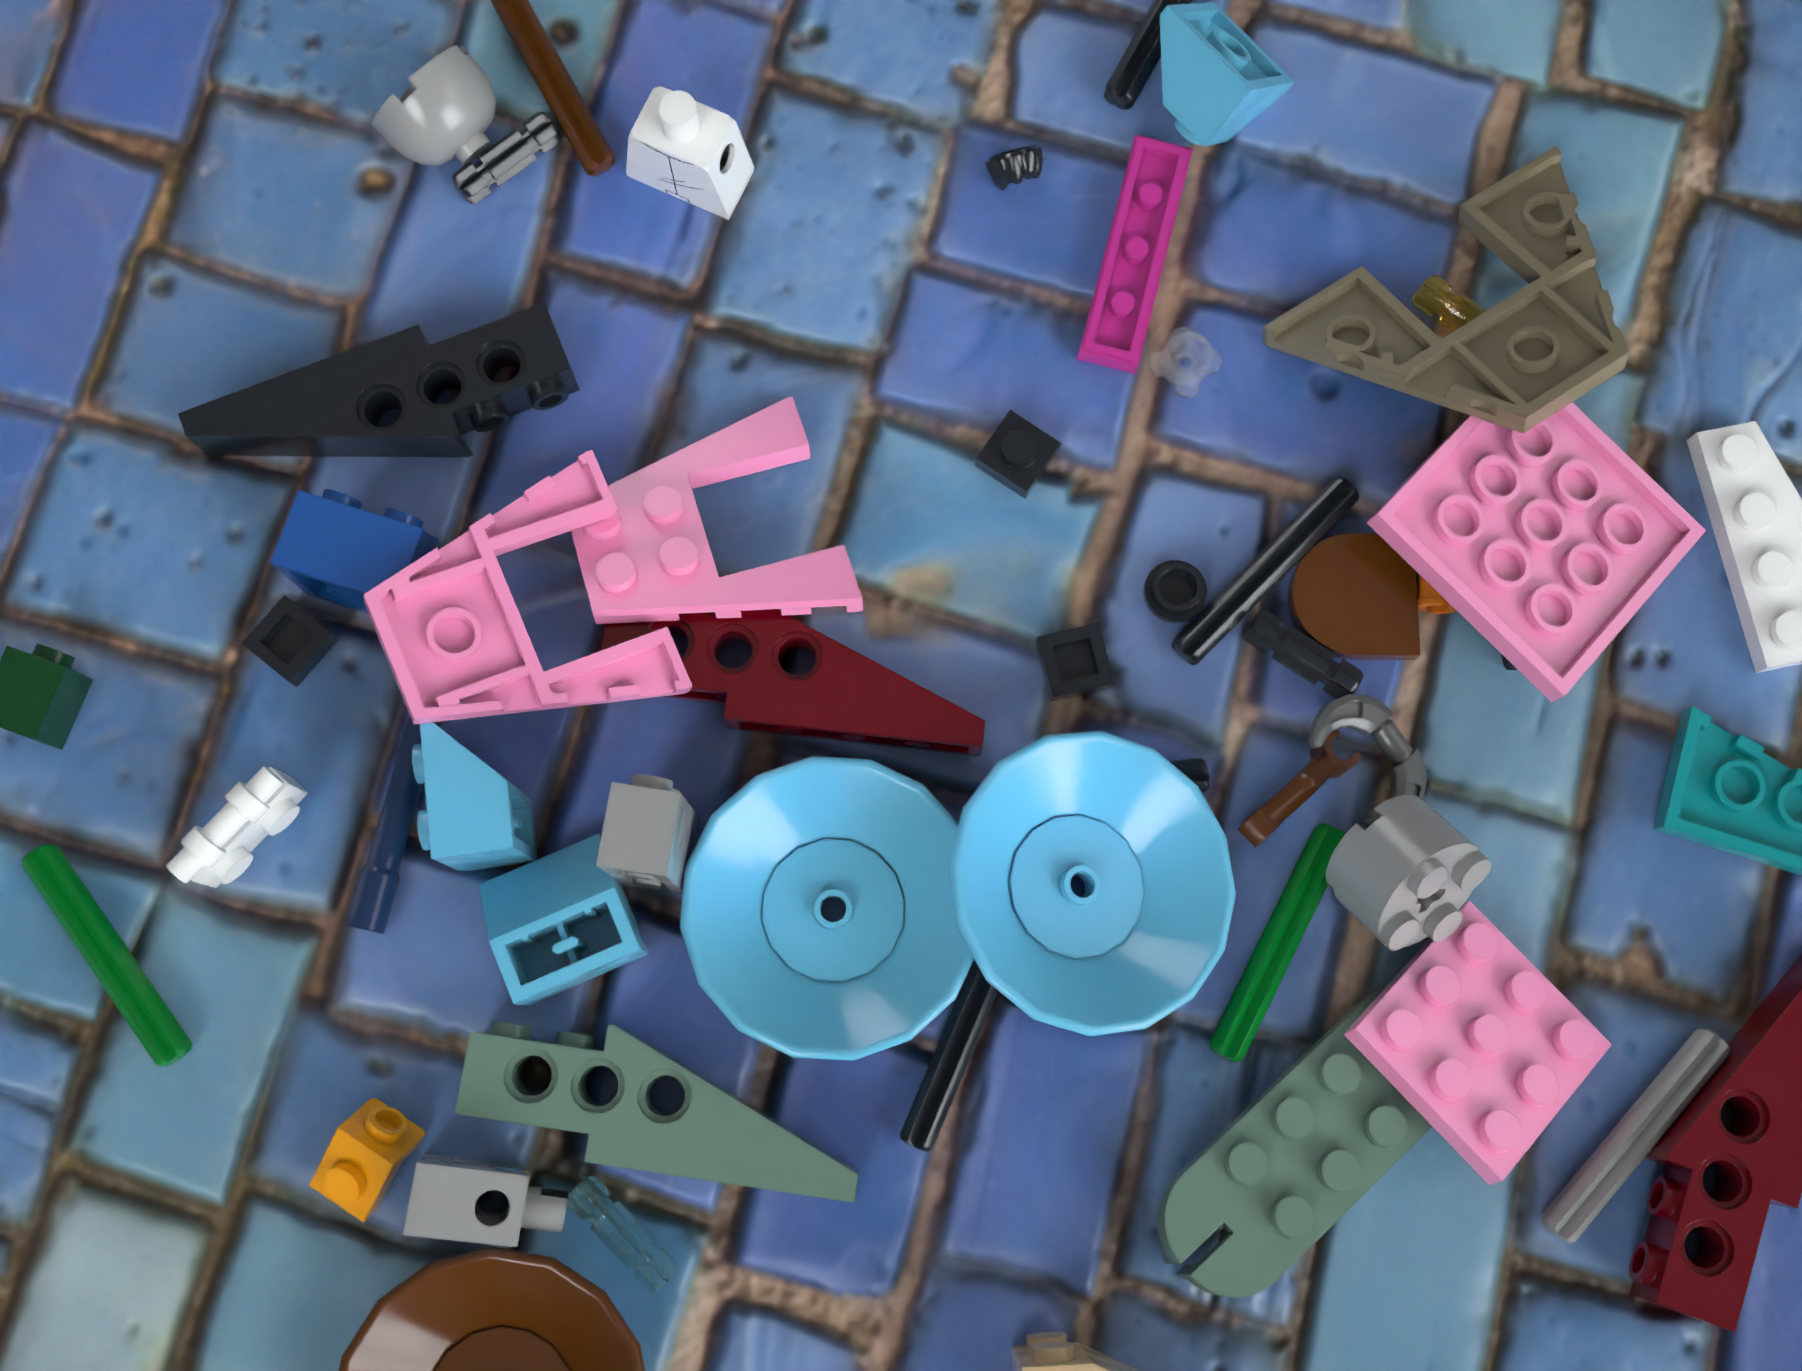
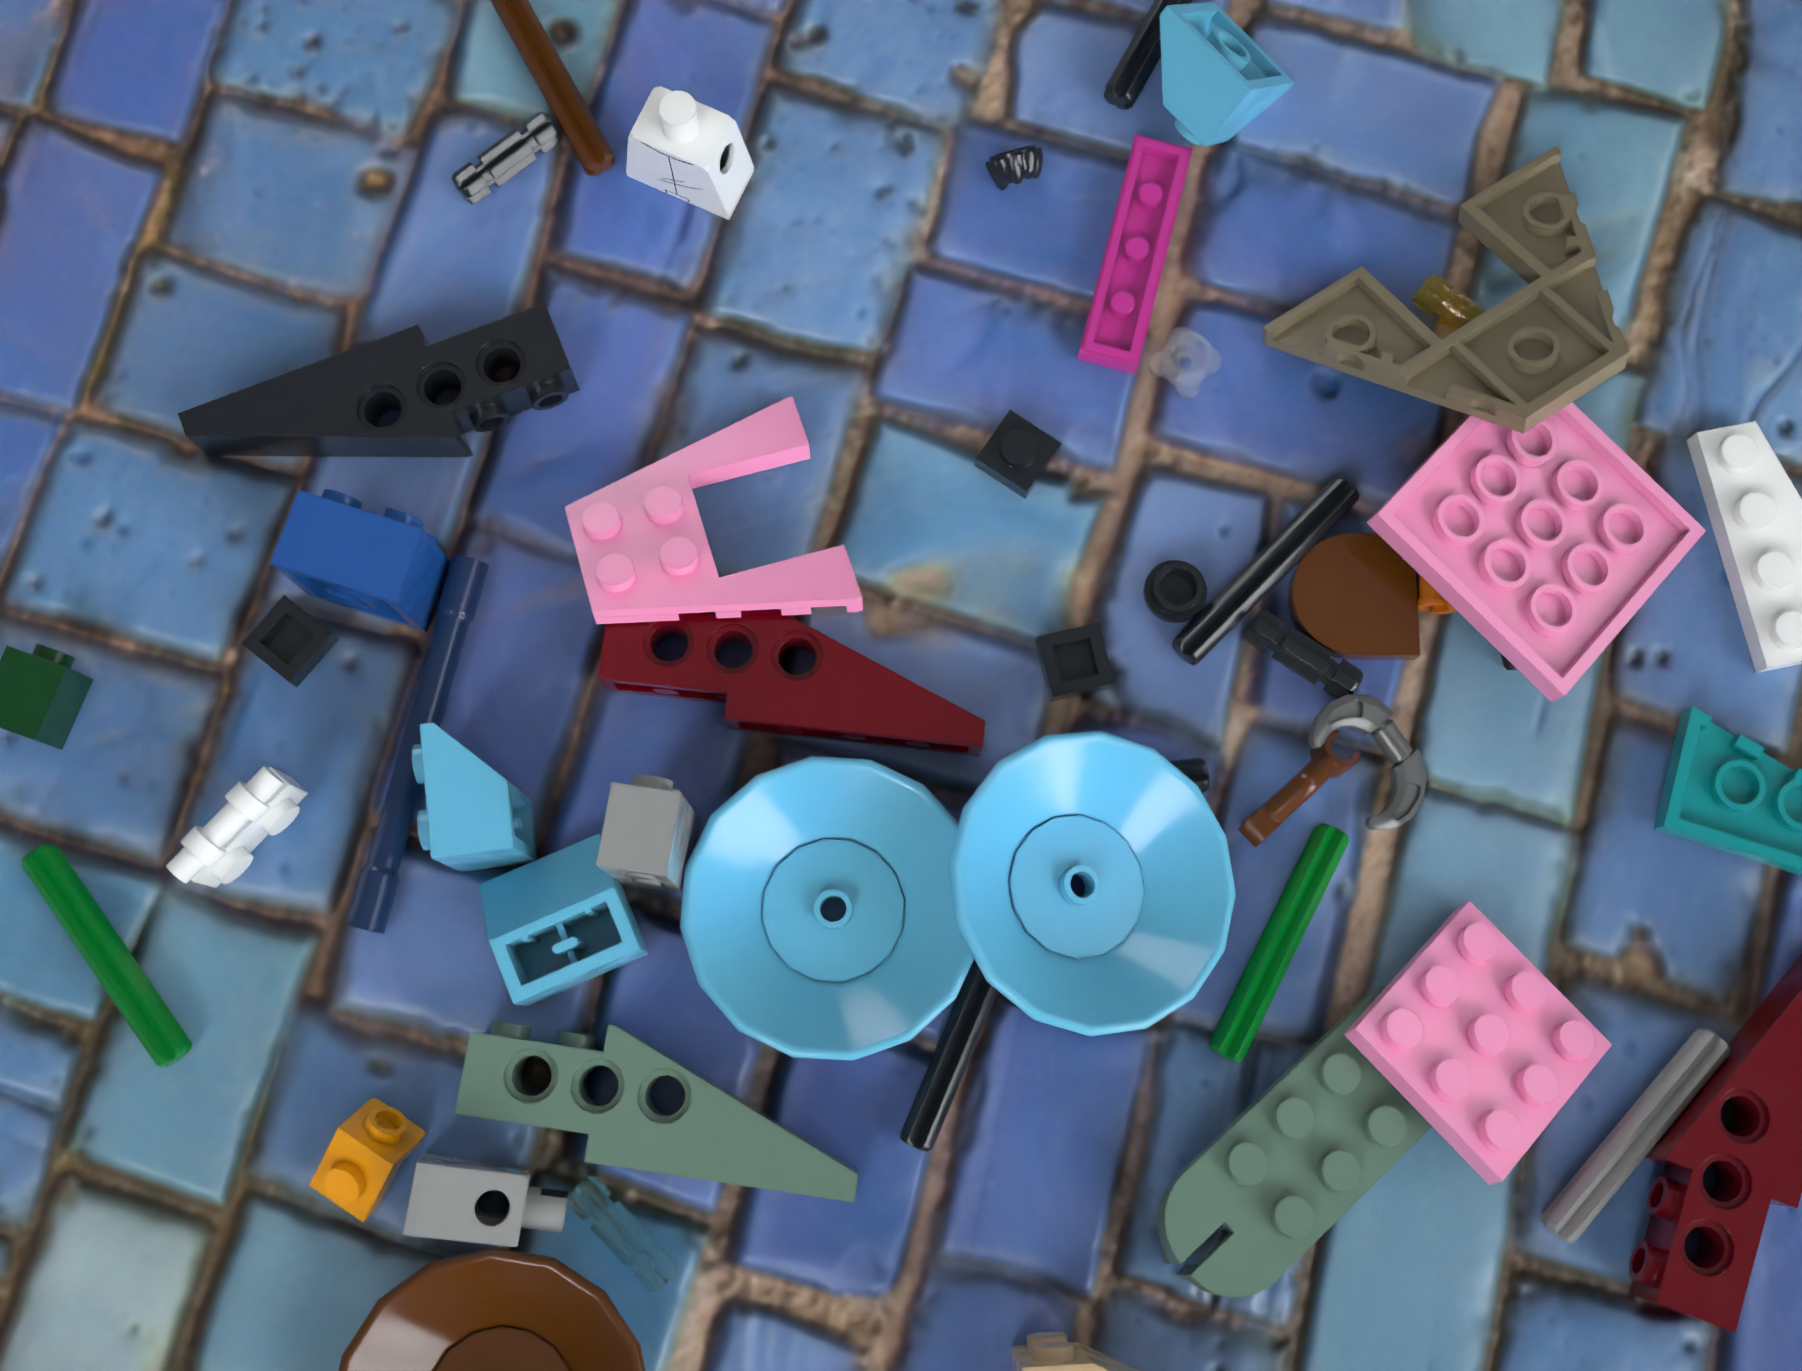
bright pink wing [364,450,693,725] -> none
light grey cylinder [372,45,496,166] -> none
light grey brick [1326,795,1491,951] -> none

